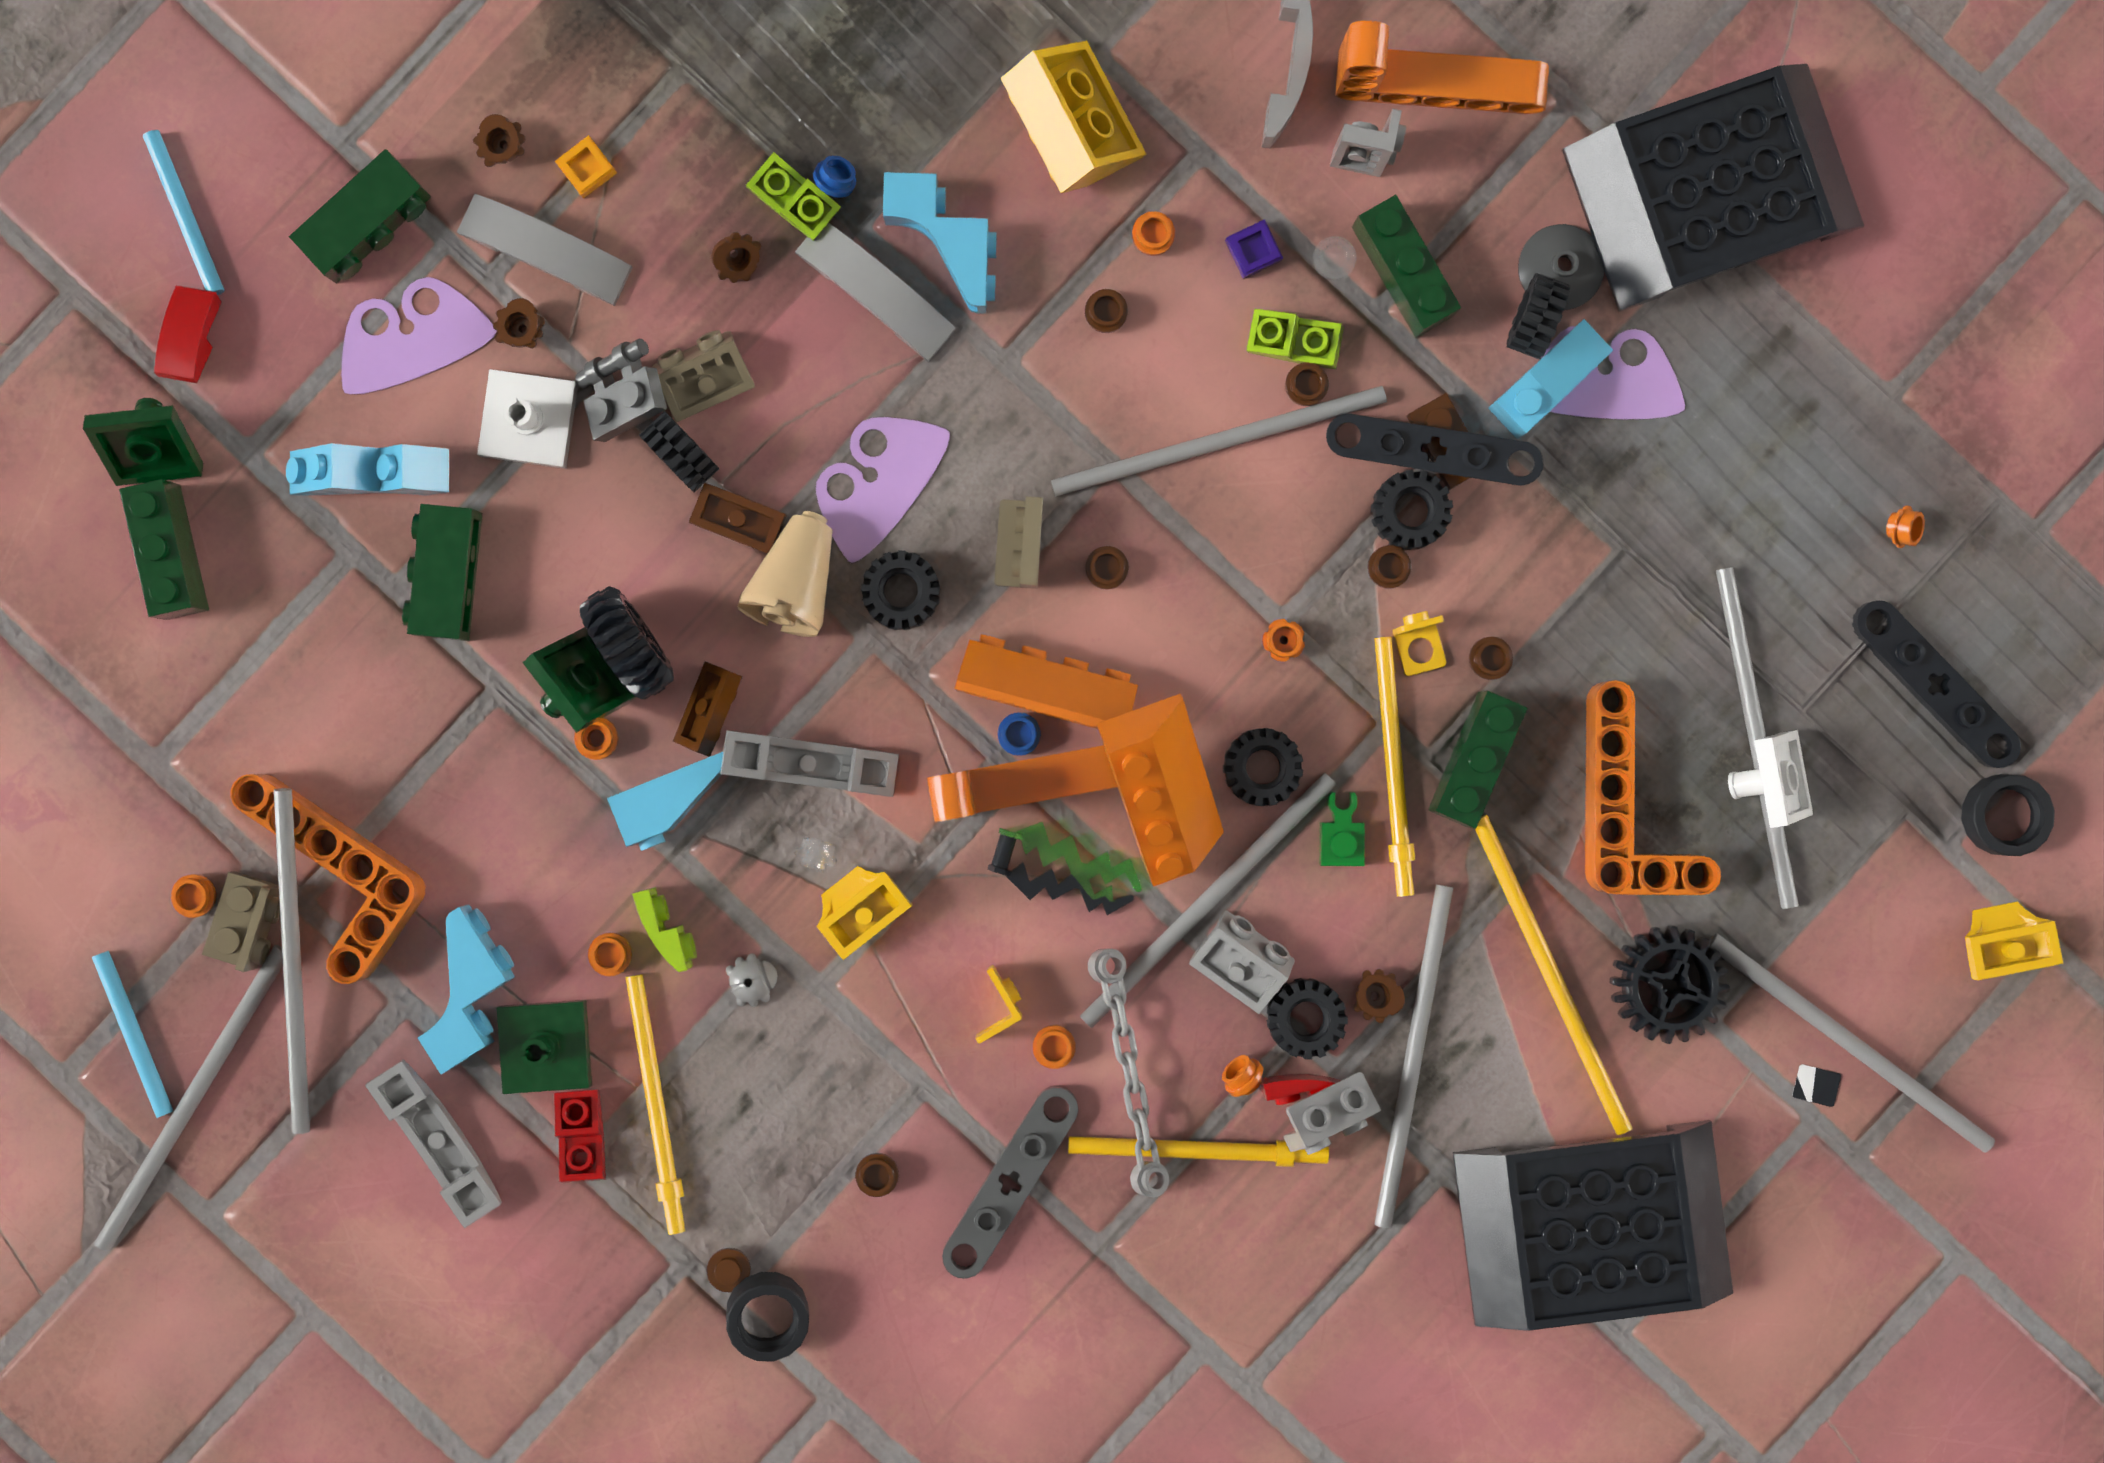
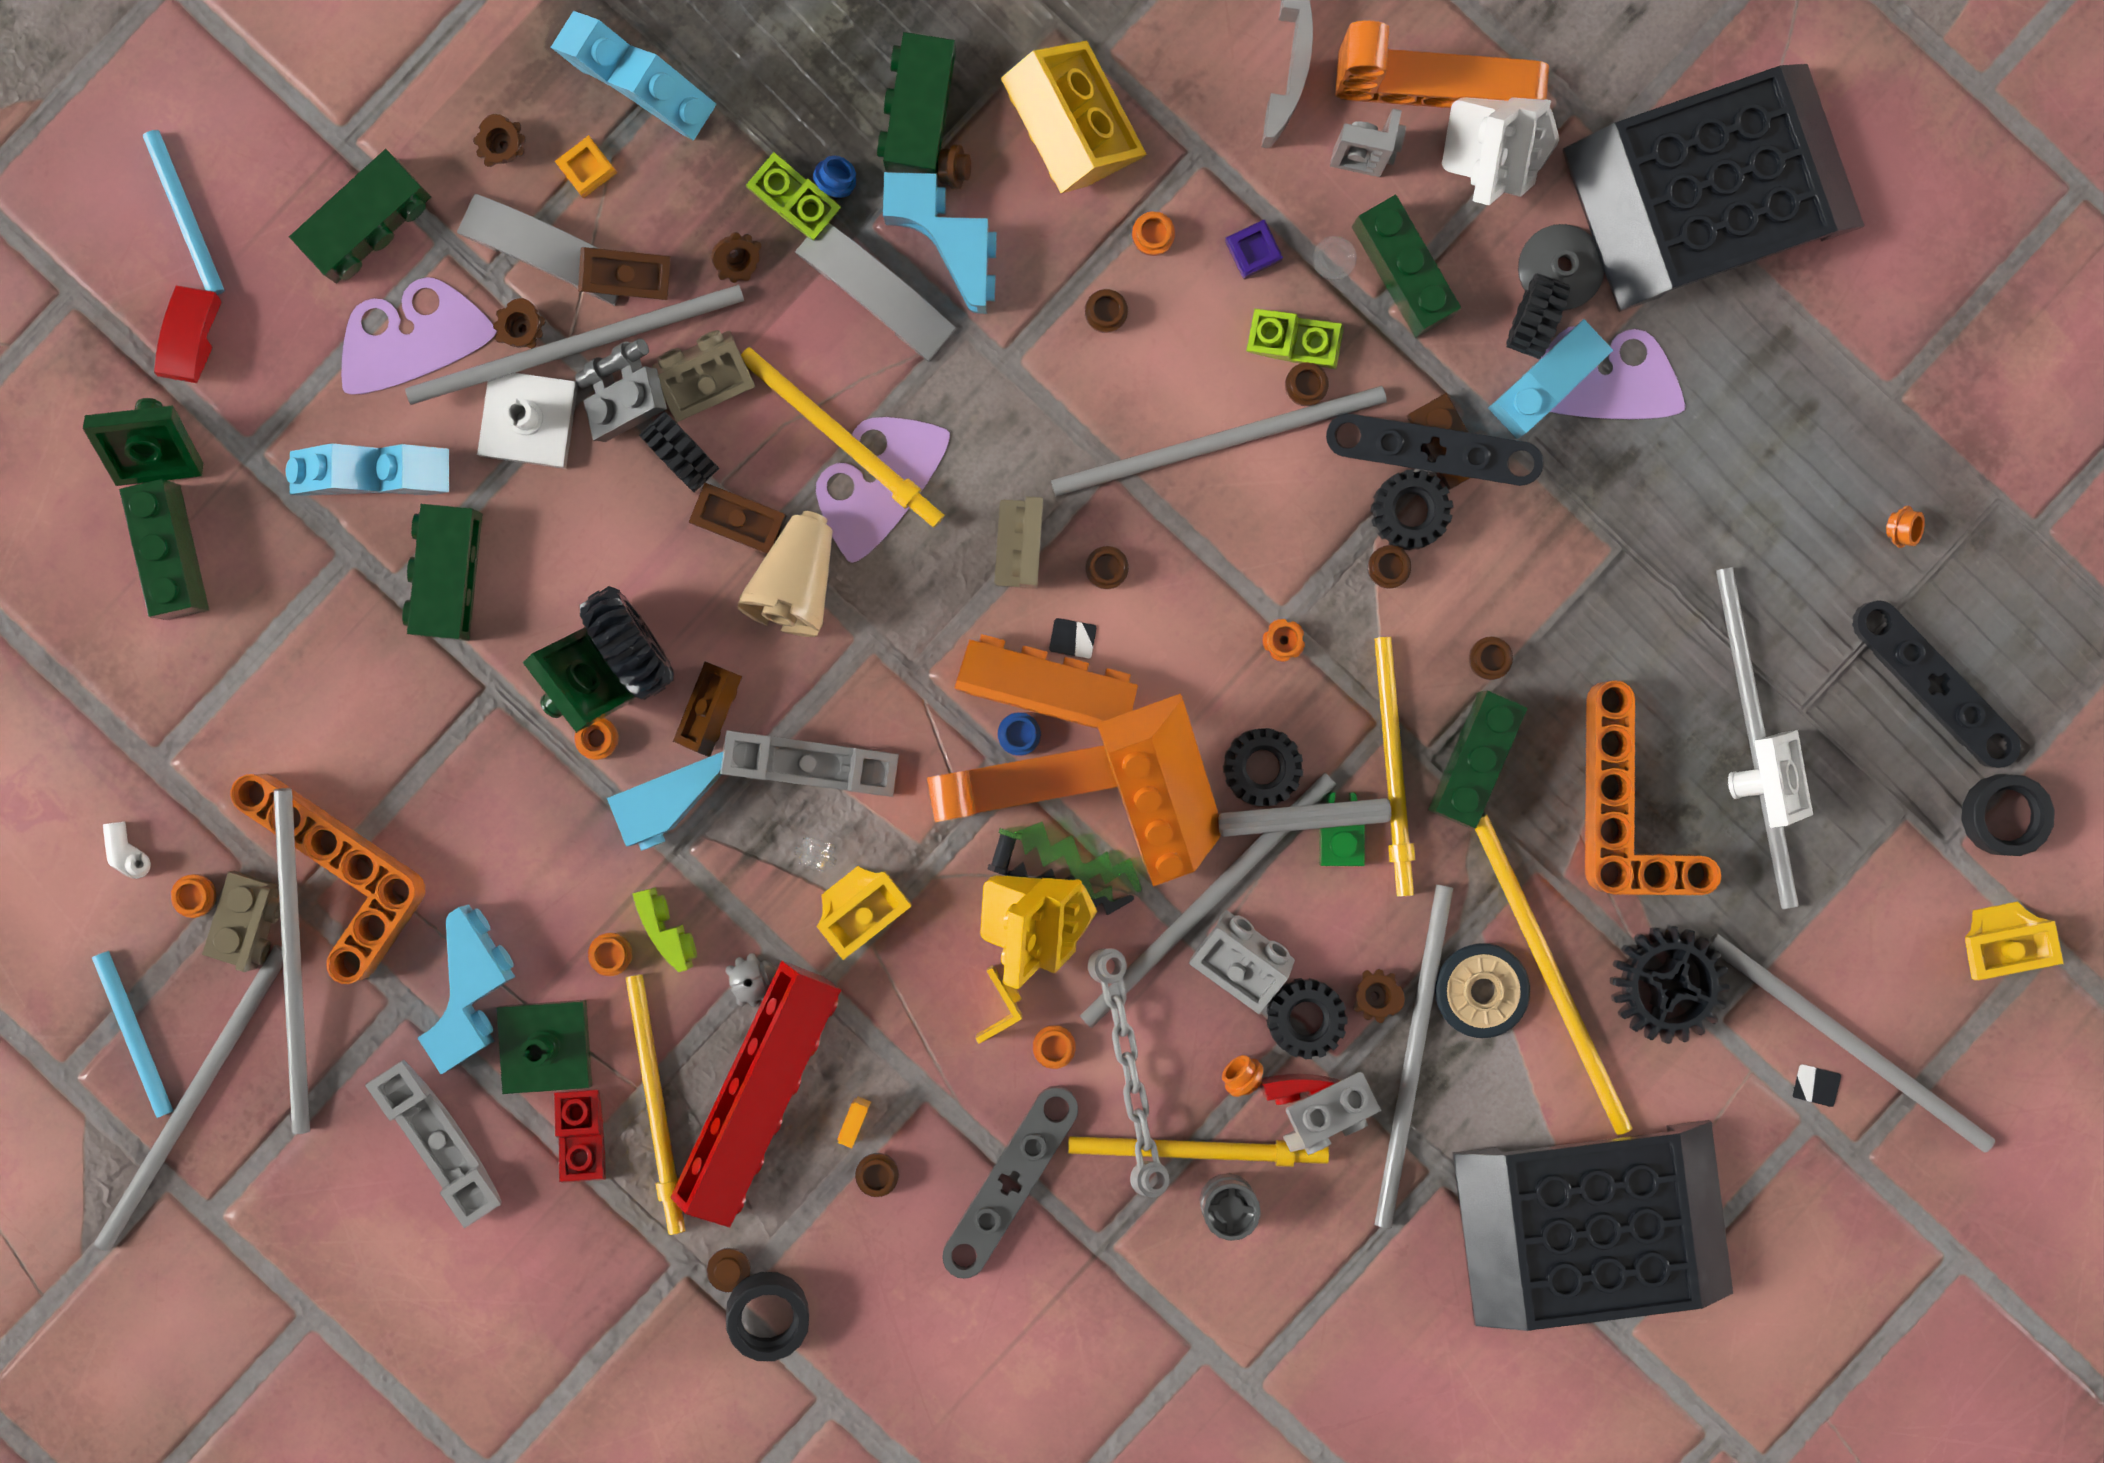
black tyre [861,550,941,630] -> none
yellow bracket [1392,611,1447,676] -> none
none -> white arm [103,822,151,879]
none -> light grey piece [405,285,744,405]
none -> medium azure arch [550,11,716,140]
none -> reddish brown plate [578,247,671,300]
none -> red brick [670,960,841,1228]
none -> yellow bar [741,347,945,528]
none -> light orange tile [837,1096,871,1148]
none -> dark green brick [877,32,956,174]
none -> reddish brown plate [938,144,971,189]
none -> yellow piece [980,875,1097,989]
none -> black sticker [1049,618,1097,659]
none -> dark grey wheel [1199,1173,1261,1241]
none -> light grey axle [1218,798,1391,837]
none -> wheel [1435,943,1530,1038]
none -> white piece [1442,97,1559,205]

